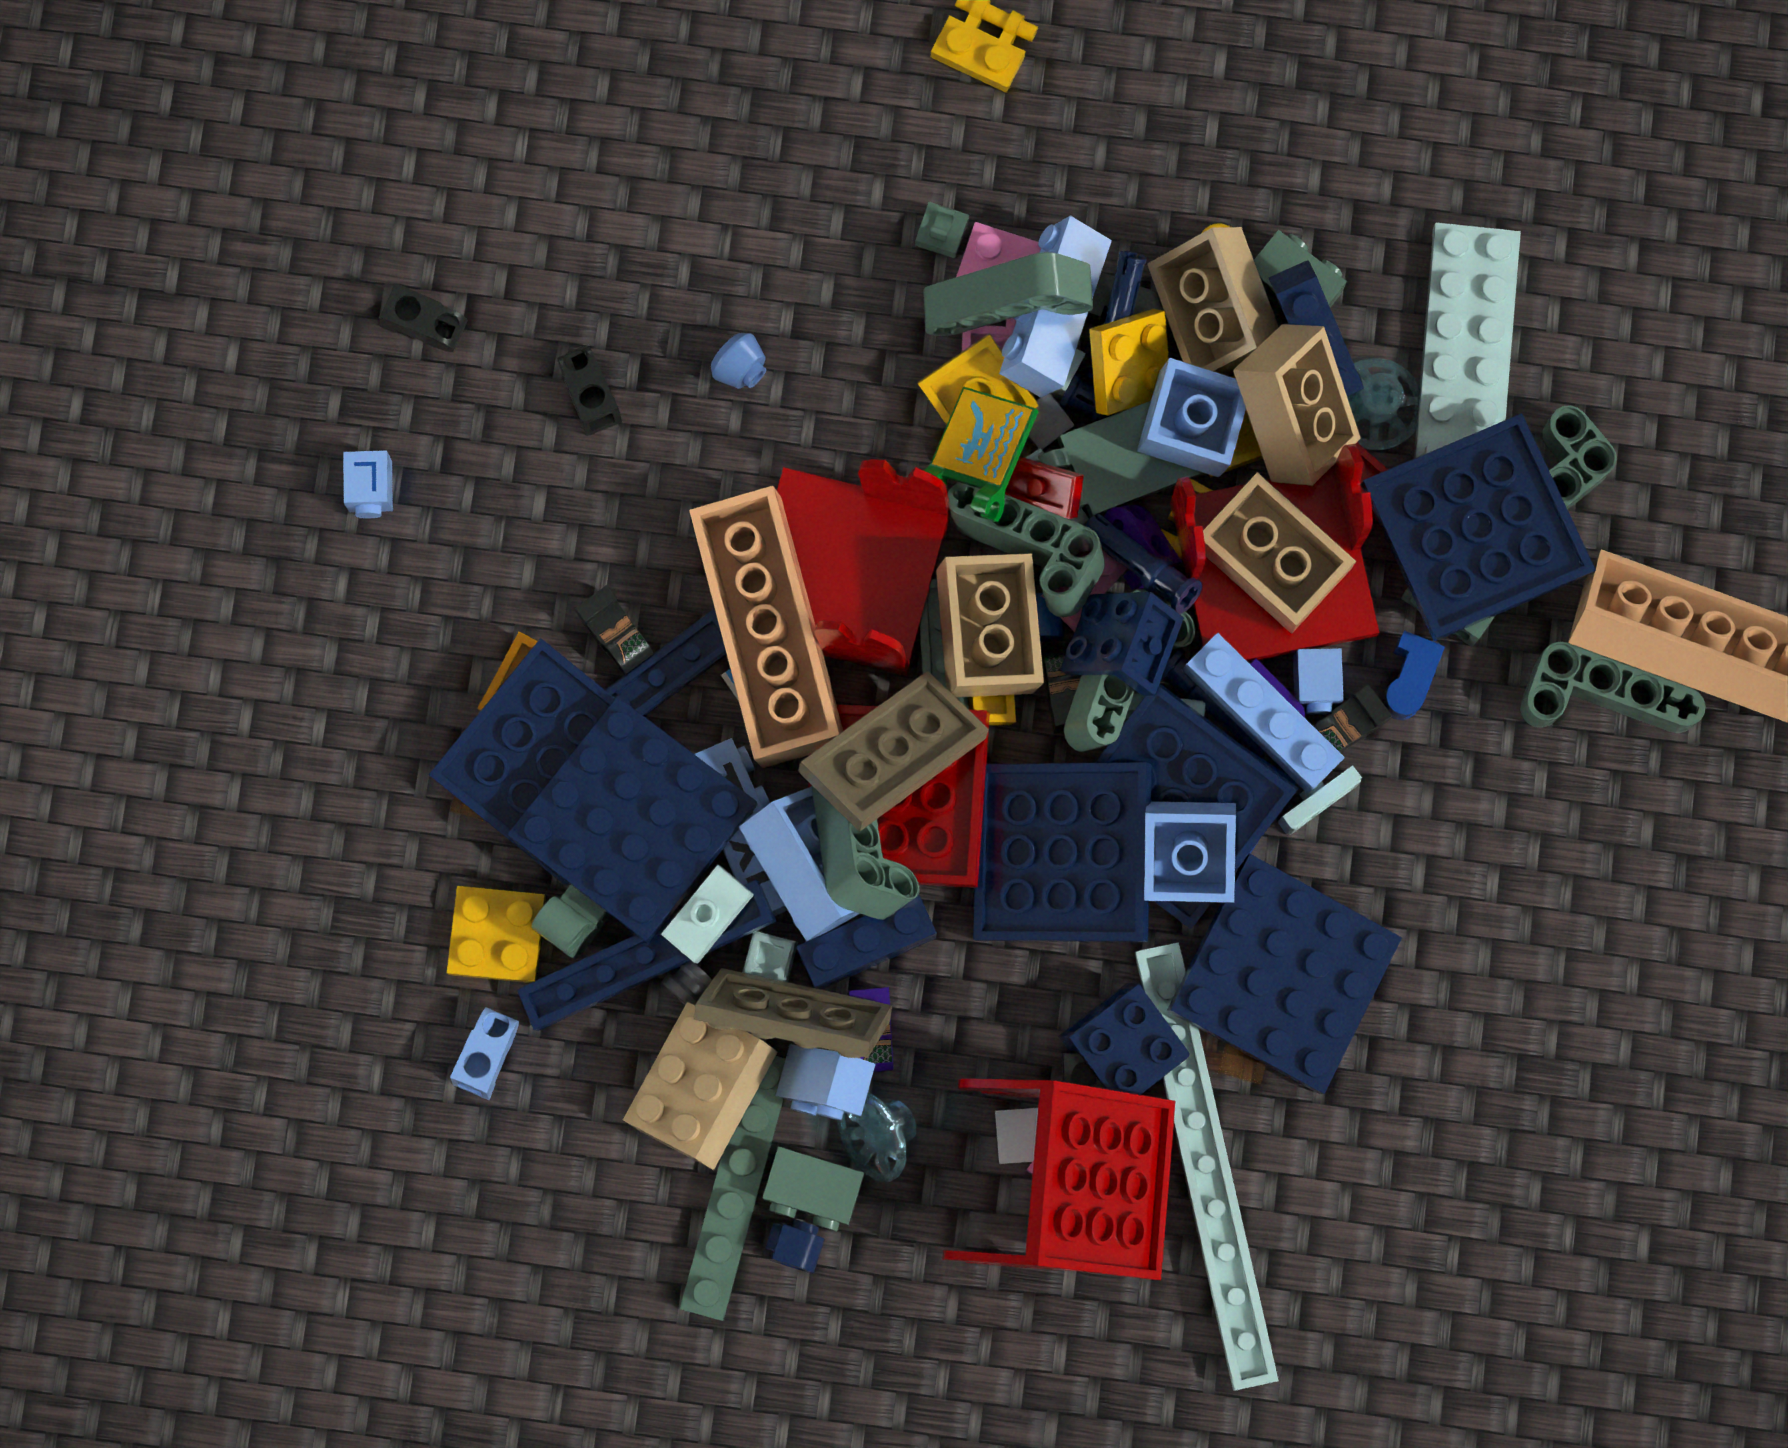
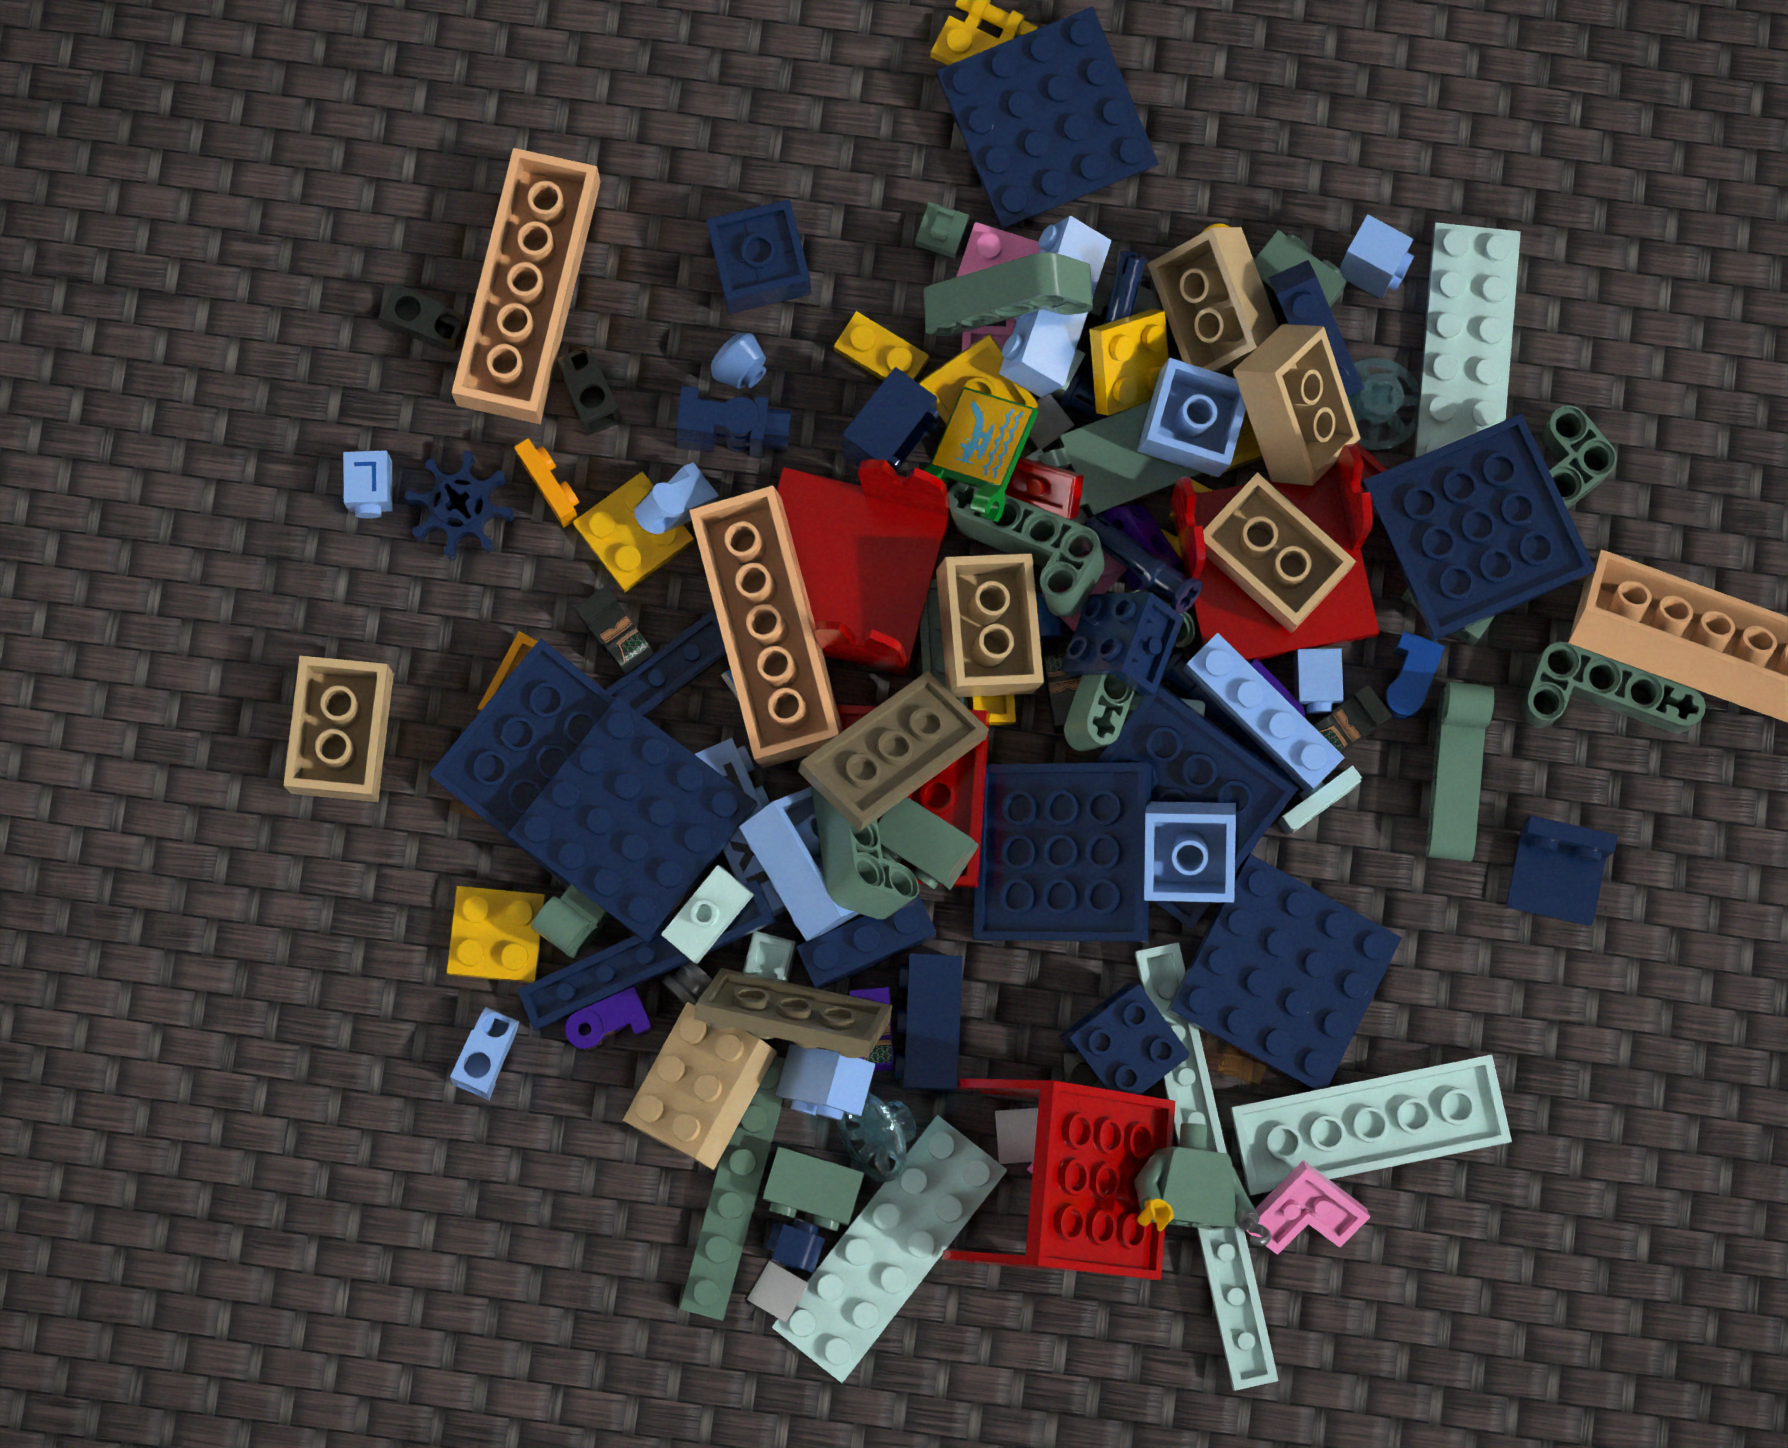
none -> tan brick [283,656,394,802]
none -> dark blue gear [405,451,514,561]
none -> light nougat brick [451,148,601,425]
none -> light orange plate [514,438,579,528]
none -> dark purple leg [565,986,654,1051]
none -> yellow plate [573,471,694,593]
none -> light blue leg [634,462,719,534]
none -> dark blue hips [676,386,791,458]
none -> dark blue container [706,199,811,314]
none -> white sticker [747,1261,809,1322]
none -> light aqua plate [772,1115,1007,1383]
none -> yellow plate [834,311,929,381]
none -> dark blue container [842,367,939,476]
none -> sand green brick [878,797,979,890]
none -> dark blue brick [895,953,963,1093]
none -> dark blue plate [935,7,1159,230]
none -> sand green torso [1134,1123,1271,1246]
none -> light aqua plate [1230,1055,1512,1196]
none -> bright pink plate [1246,1160,1370,1255]
none -> light blue brick [1340,214,1414,300]
none -> sand green beam [1426,681,1494,862]
none -> dark blue bracket [1506,816,1618,926]

